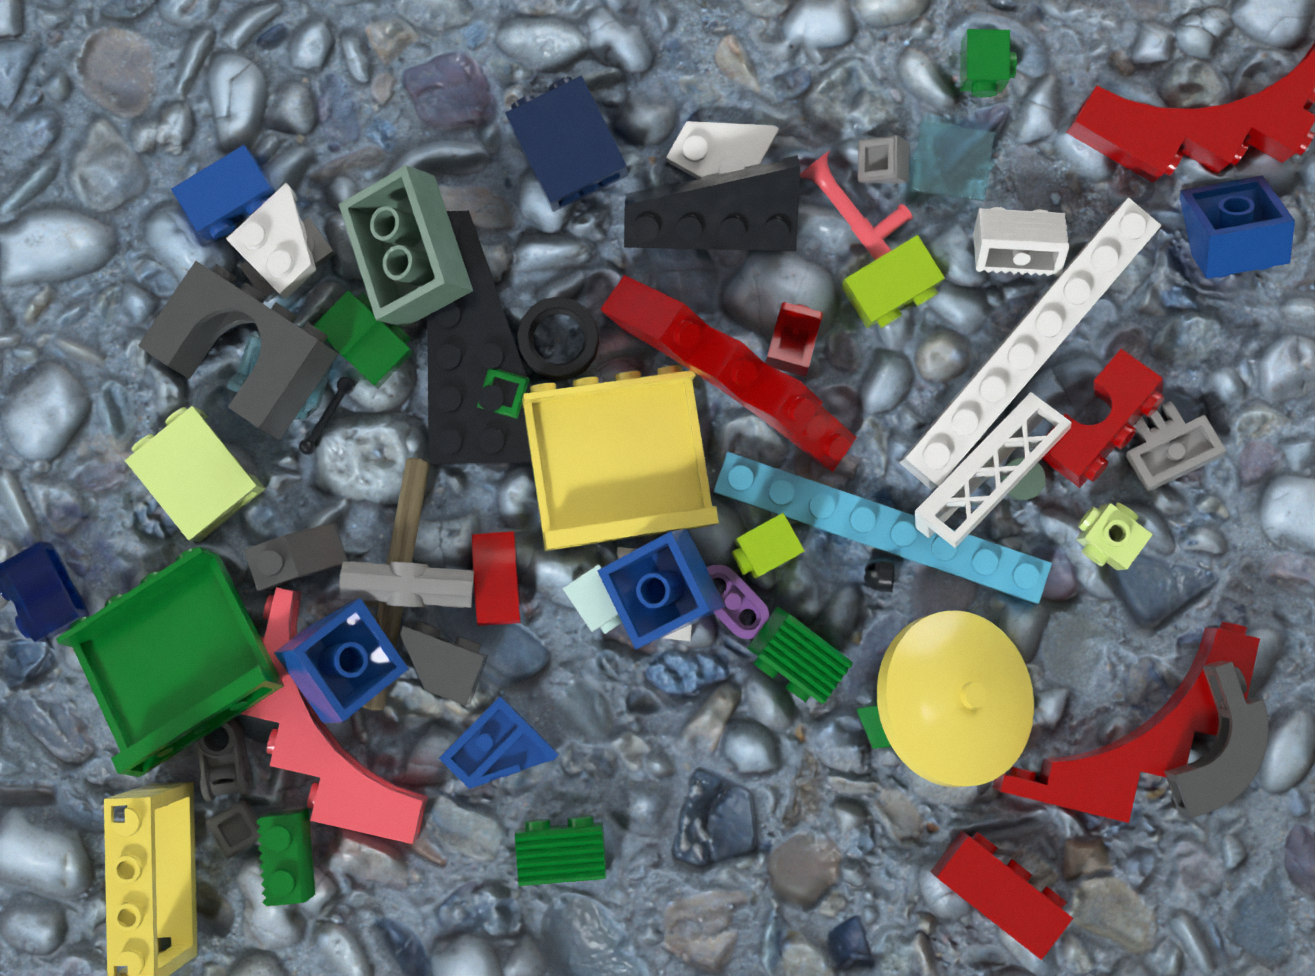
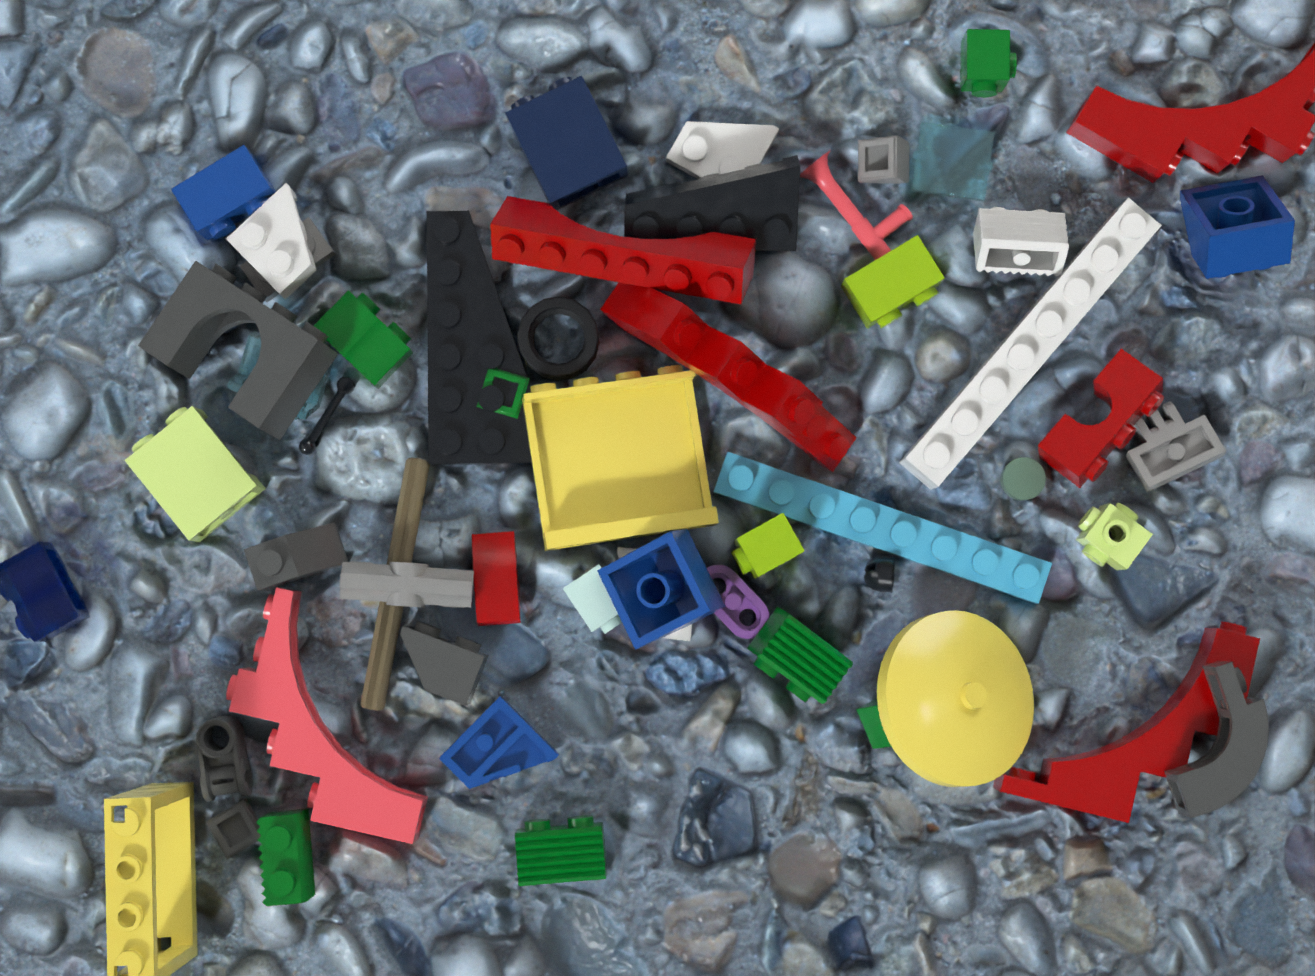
green panel [56,547,284,777] -> none
blue slope [274,598,409,723] -> none
sand green brick [339,165,473,327] -> none
red bracket [765,302,823,377] -> none
white fence [915,392,1072,548] -> none
red brick [930,831,1073,960] -> none
none -> red arch [490,196,756,304]

